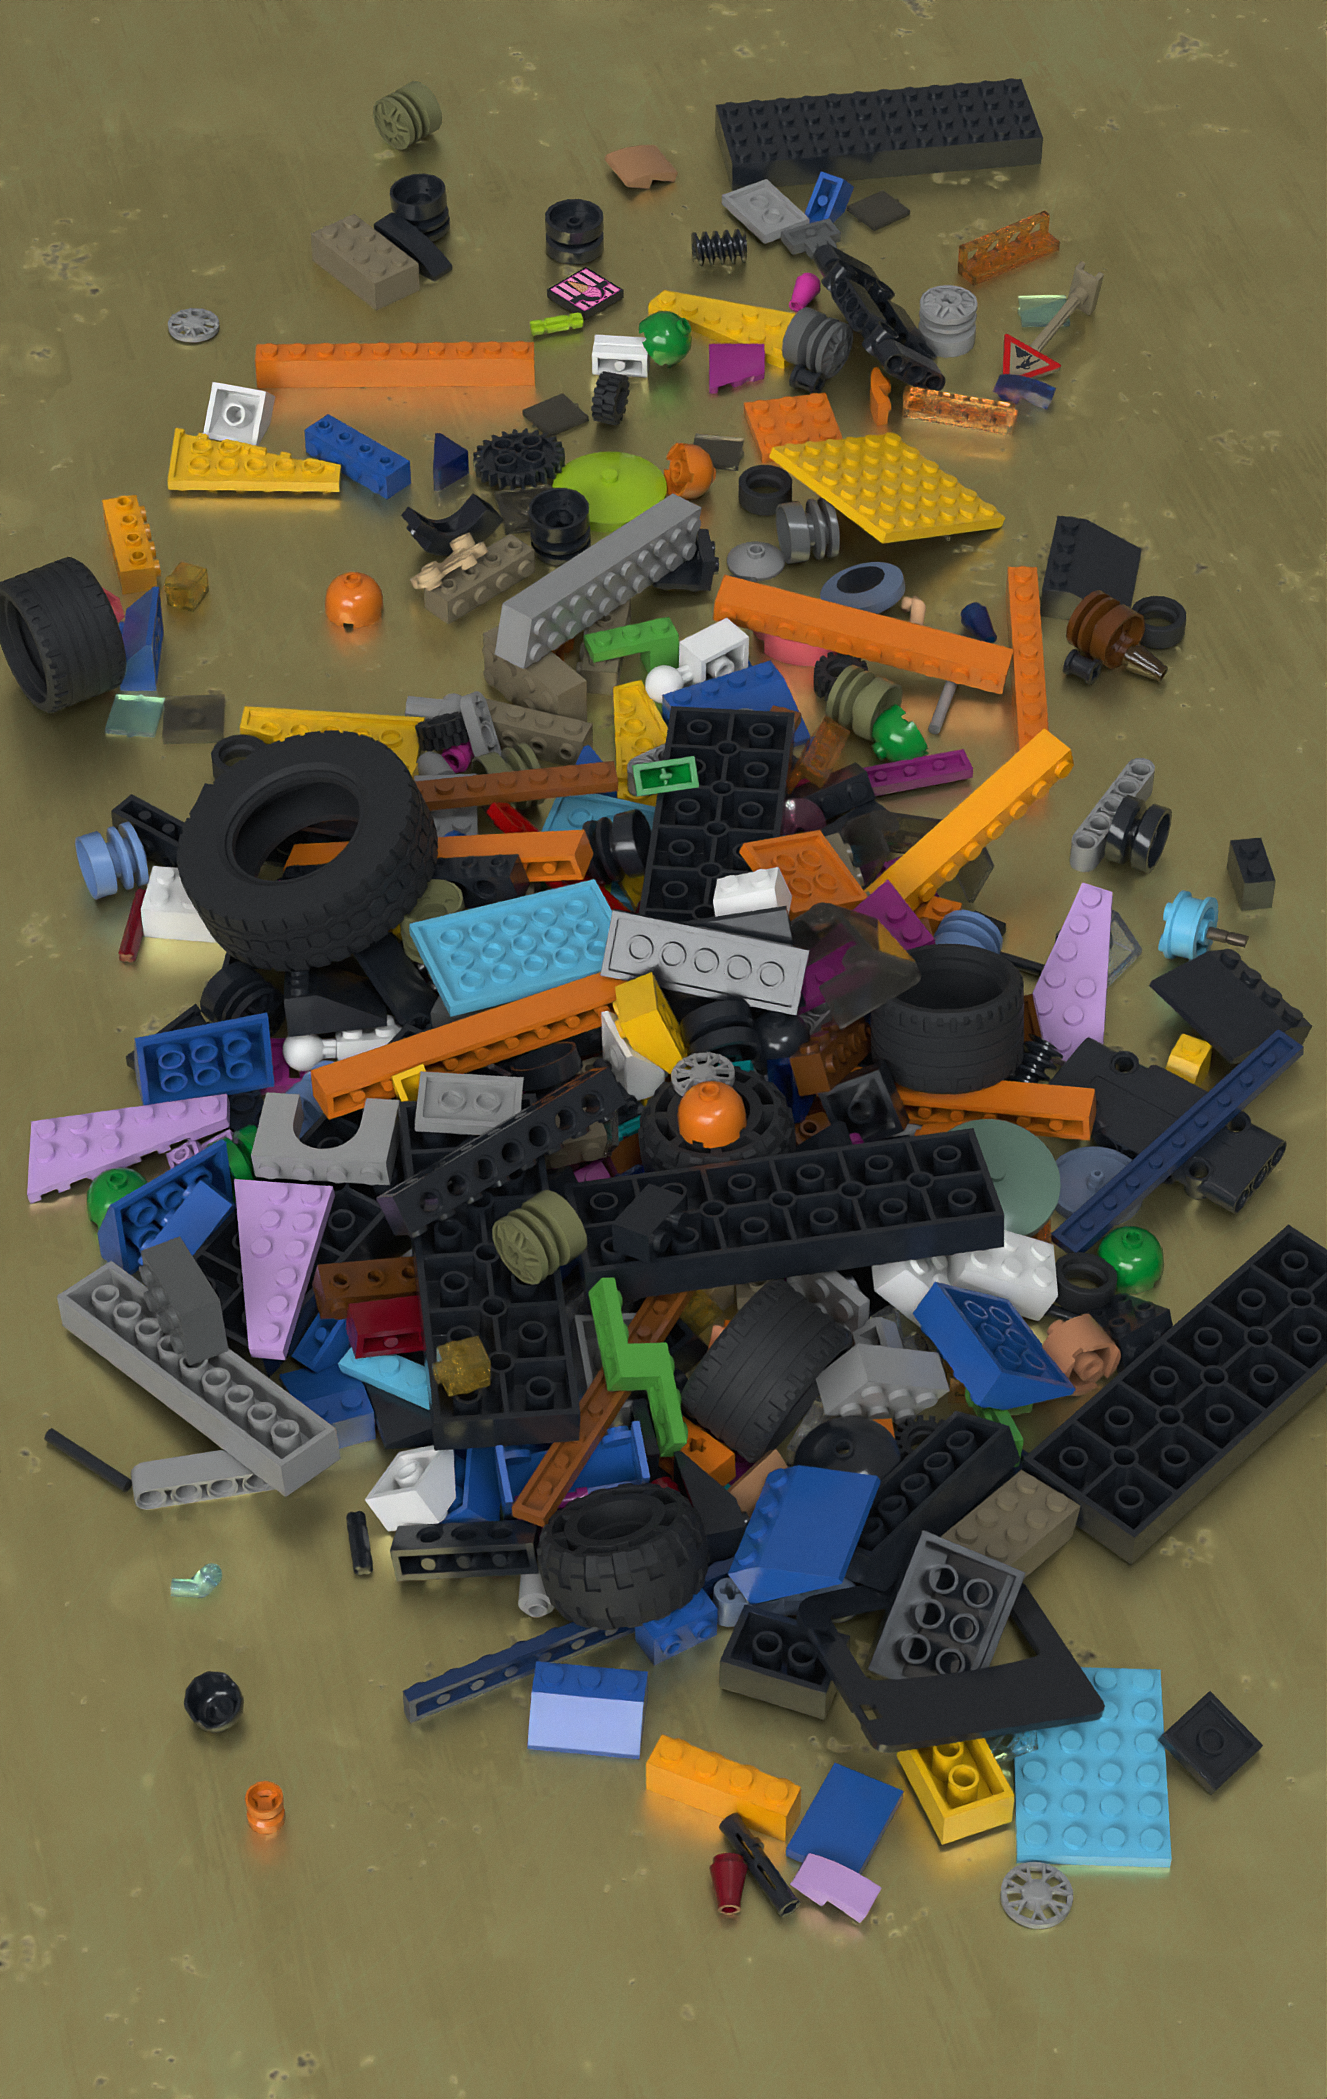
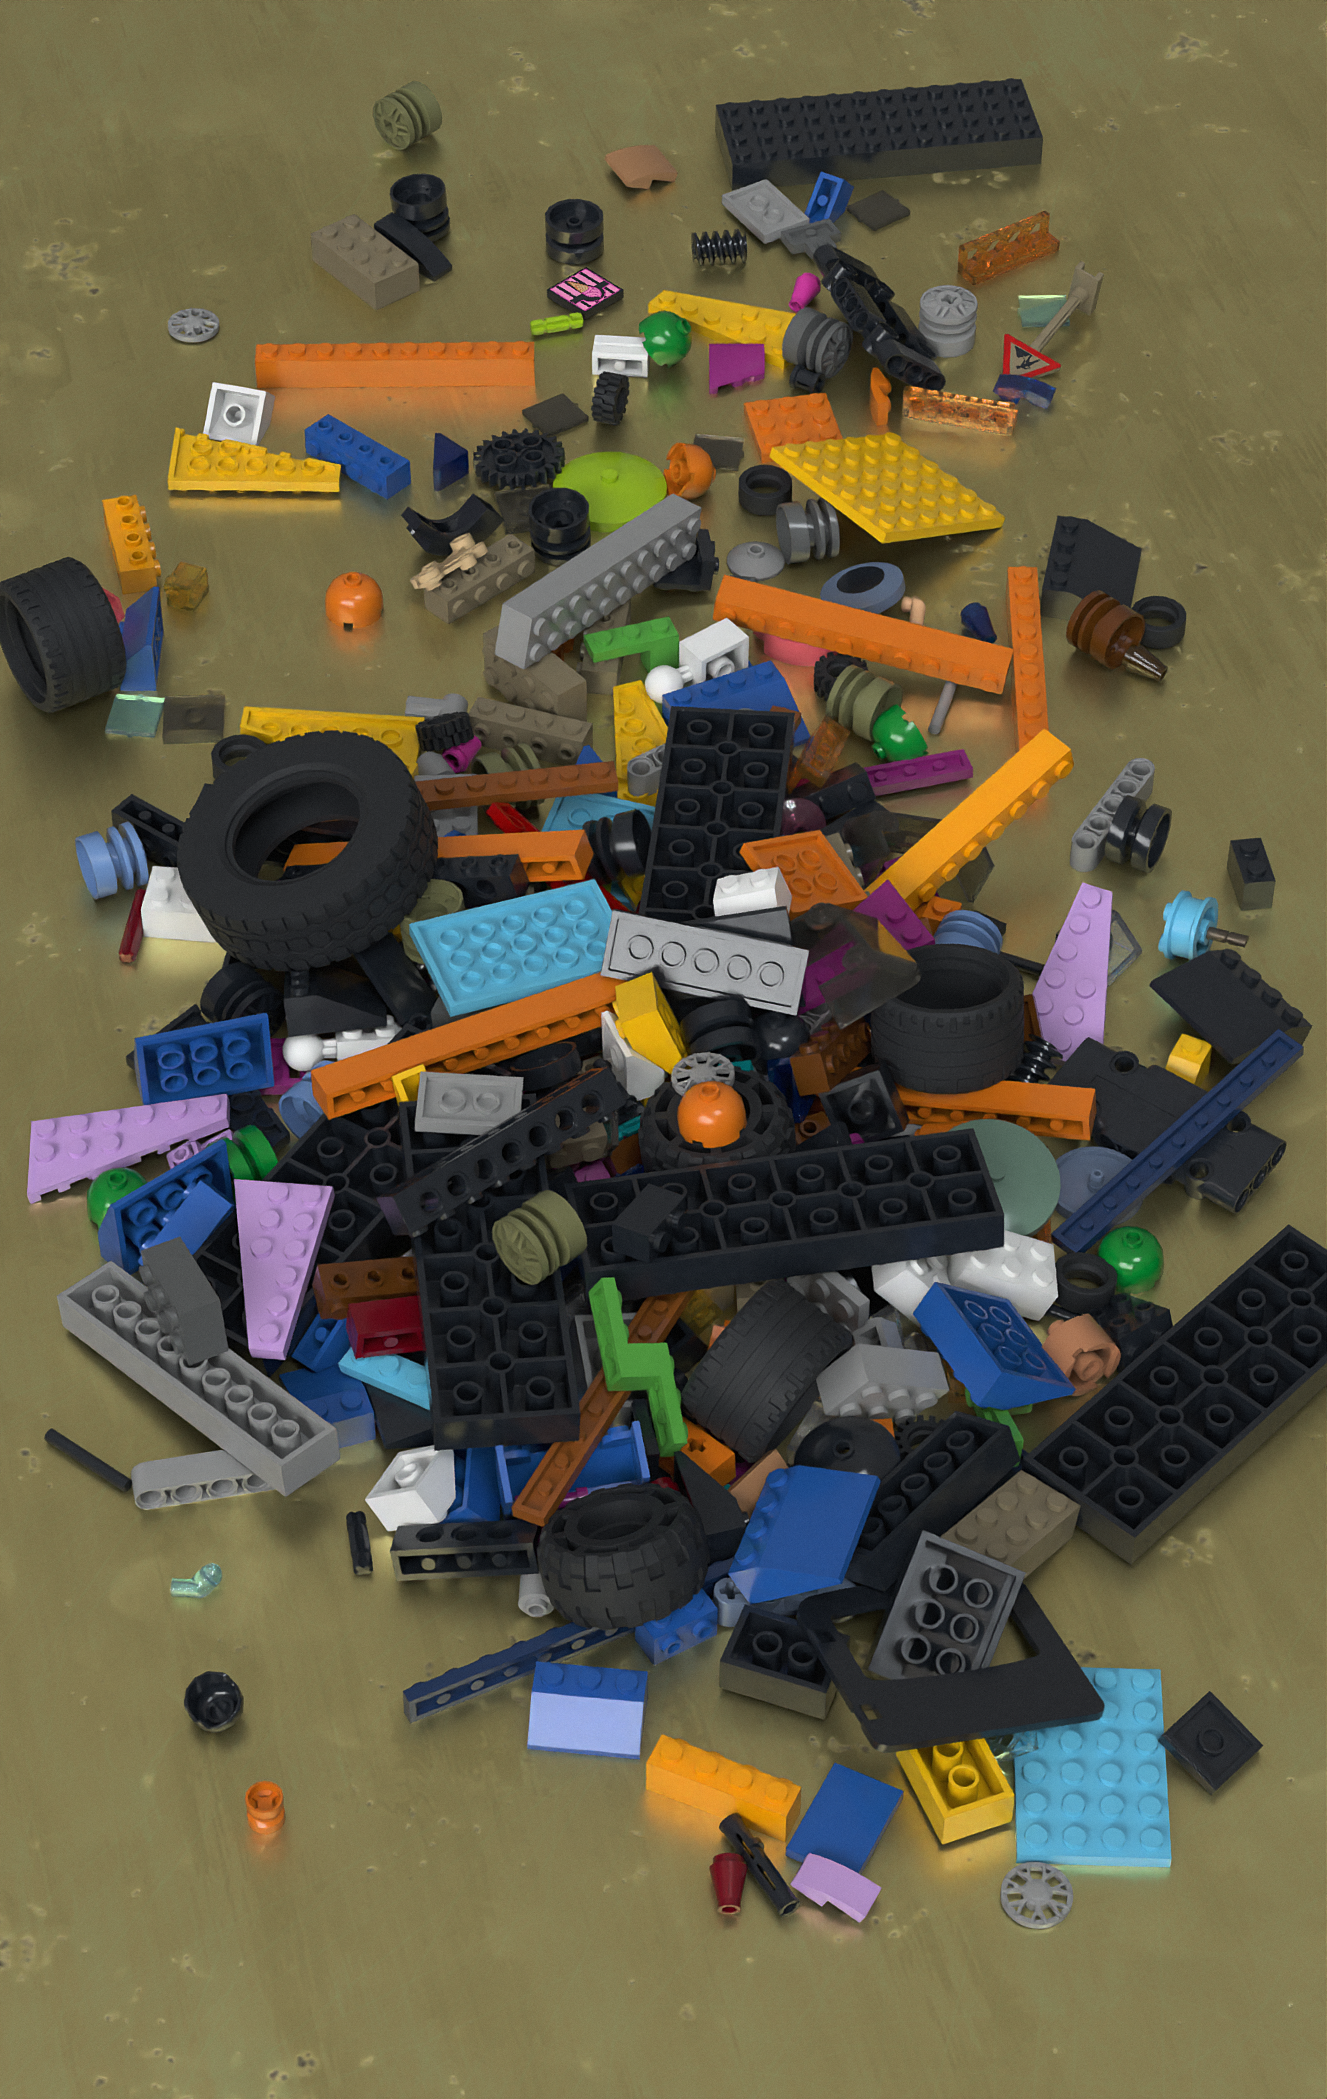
light grey arch [251,1093,400,1185] -> none
clear yellow brick [432,1336,491,1397] -> none
light grey beam [460,691,501,757] -> none
green slope [632,756,699,797] -> none
black bush [1063,649,1102,685] -> none

